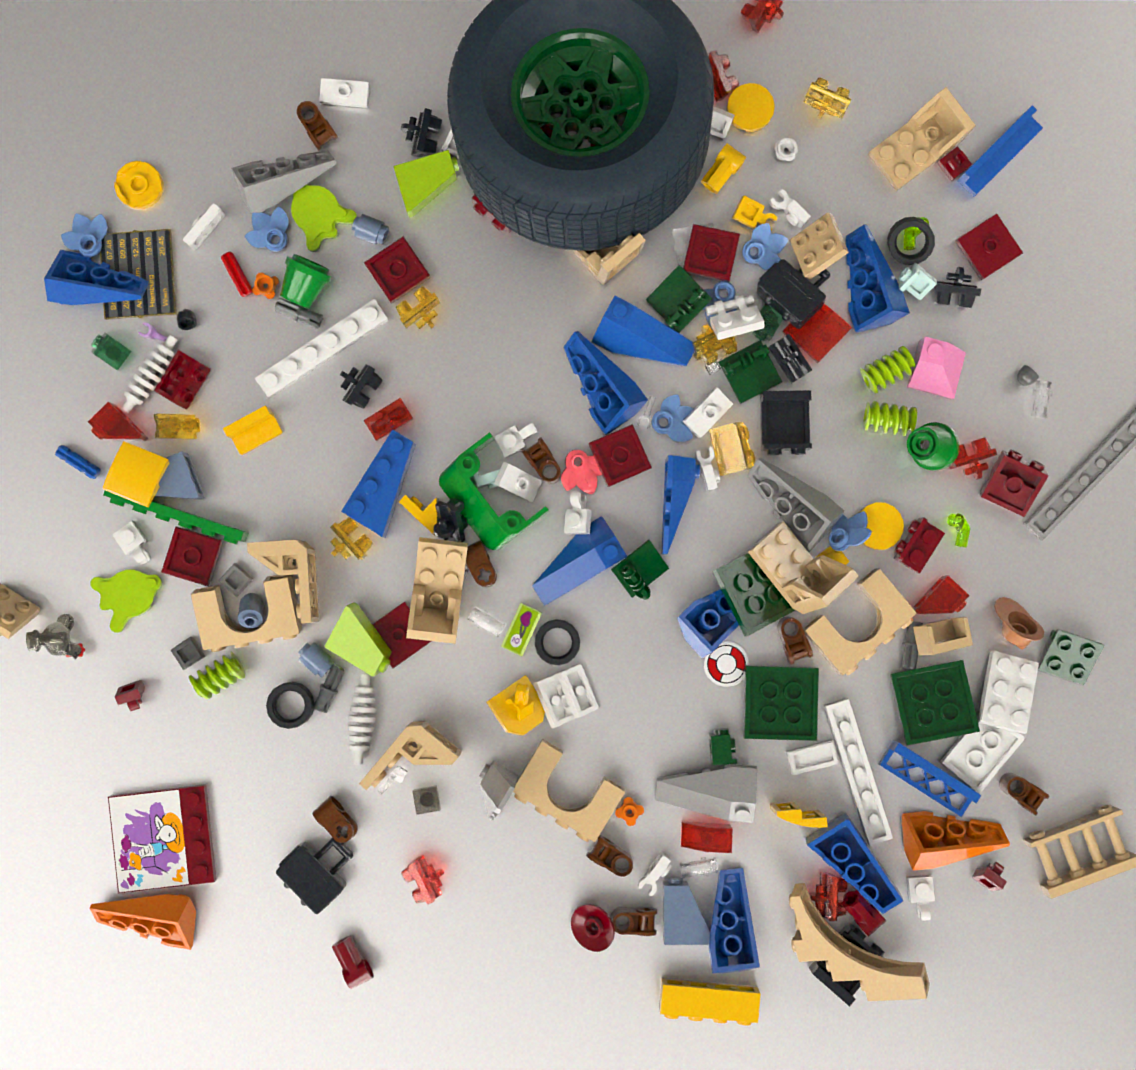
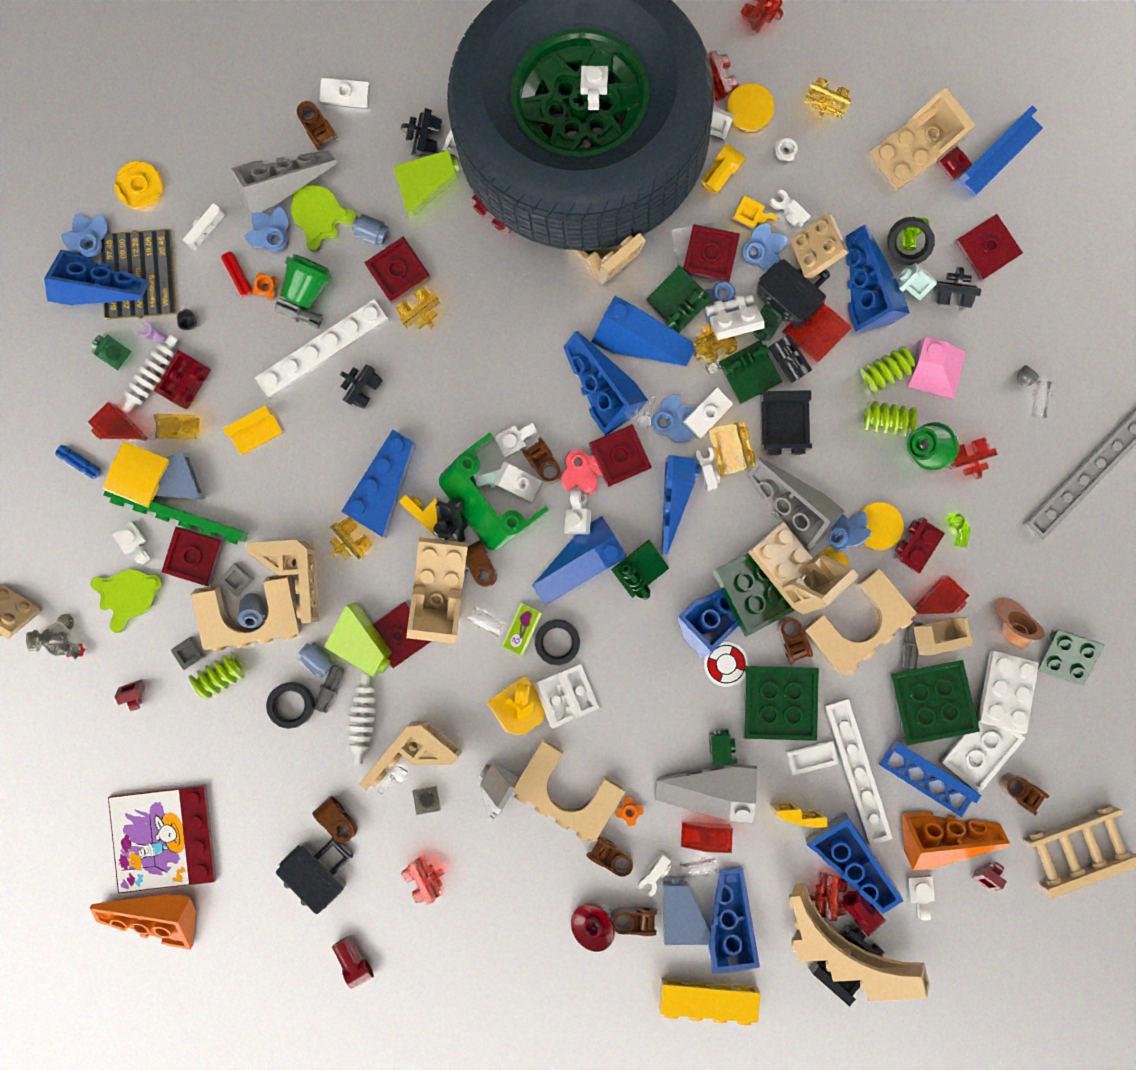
clear red hips [363,398,413,441] -> none
dark red plate [980,449,1049,517] -> none
none -> white plate [581,66,608,110]

